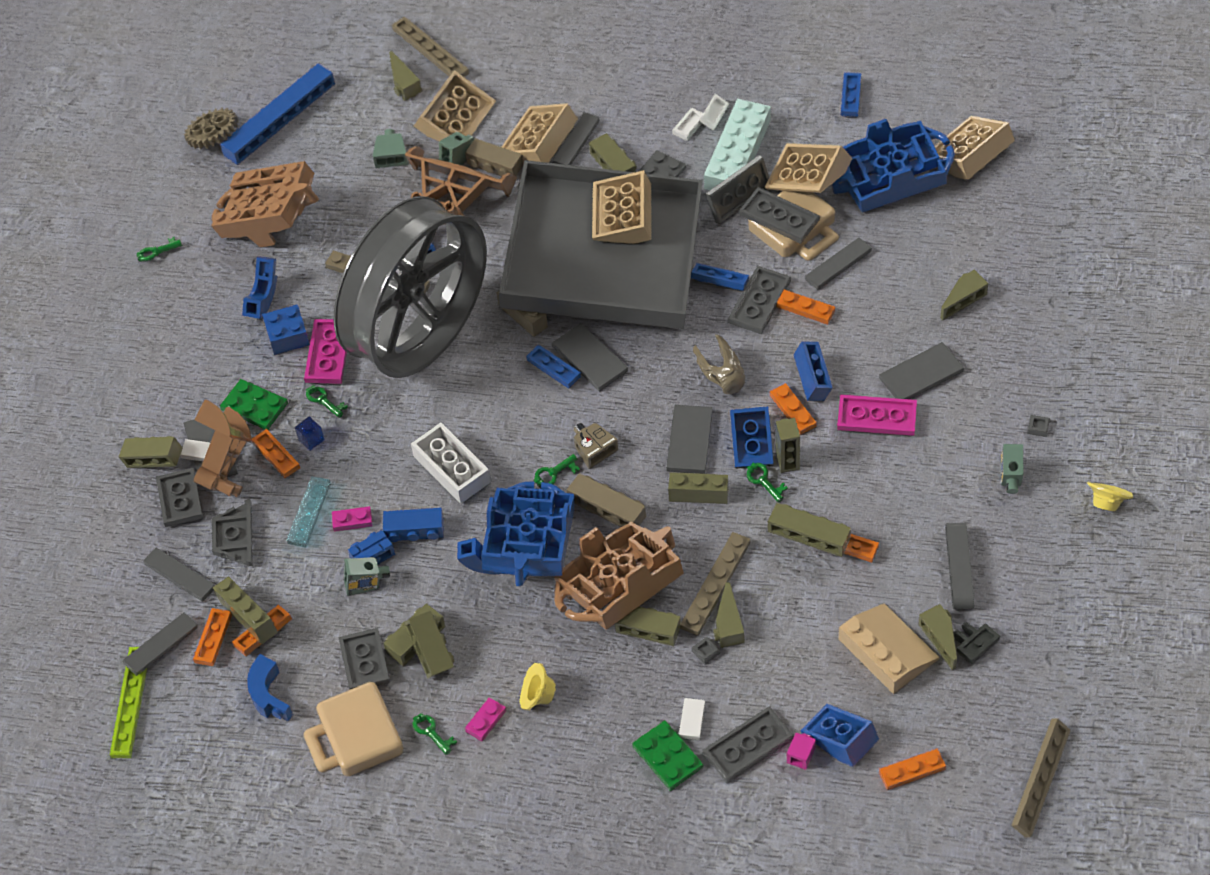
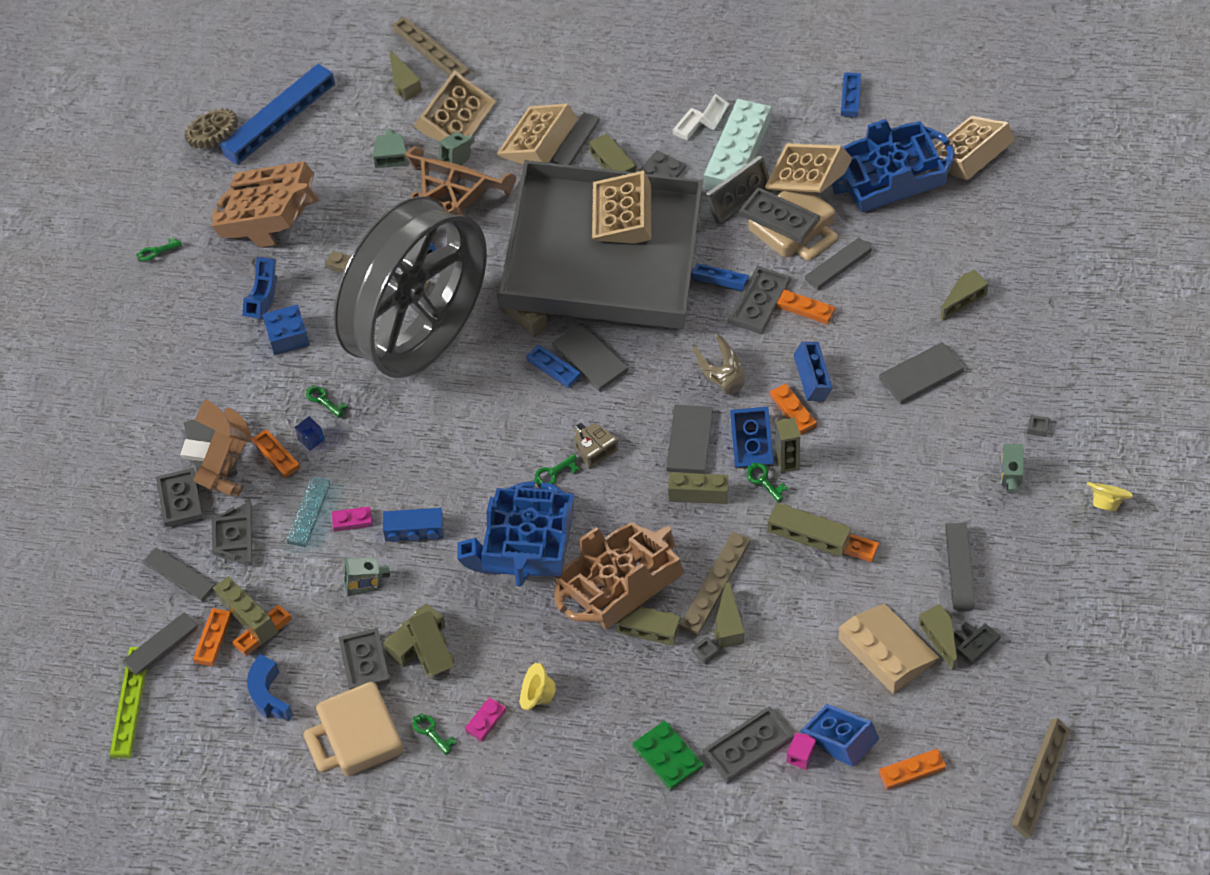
olive brick [118,436,183,468] -> none
green plate [220,379,288,430] -> none
dark pink plate [304,319,347,384] -> none
blue brick [347,530,395,565] -> none
white brick [411,423,491,504] -> none
dark tan brick [465,138,523,177] -> none
dark tan brick [567,473,646,527] -> none
white tile [679,698,705,740] -> none
dark pink plate [837,395,917,436] -> none

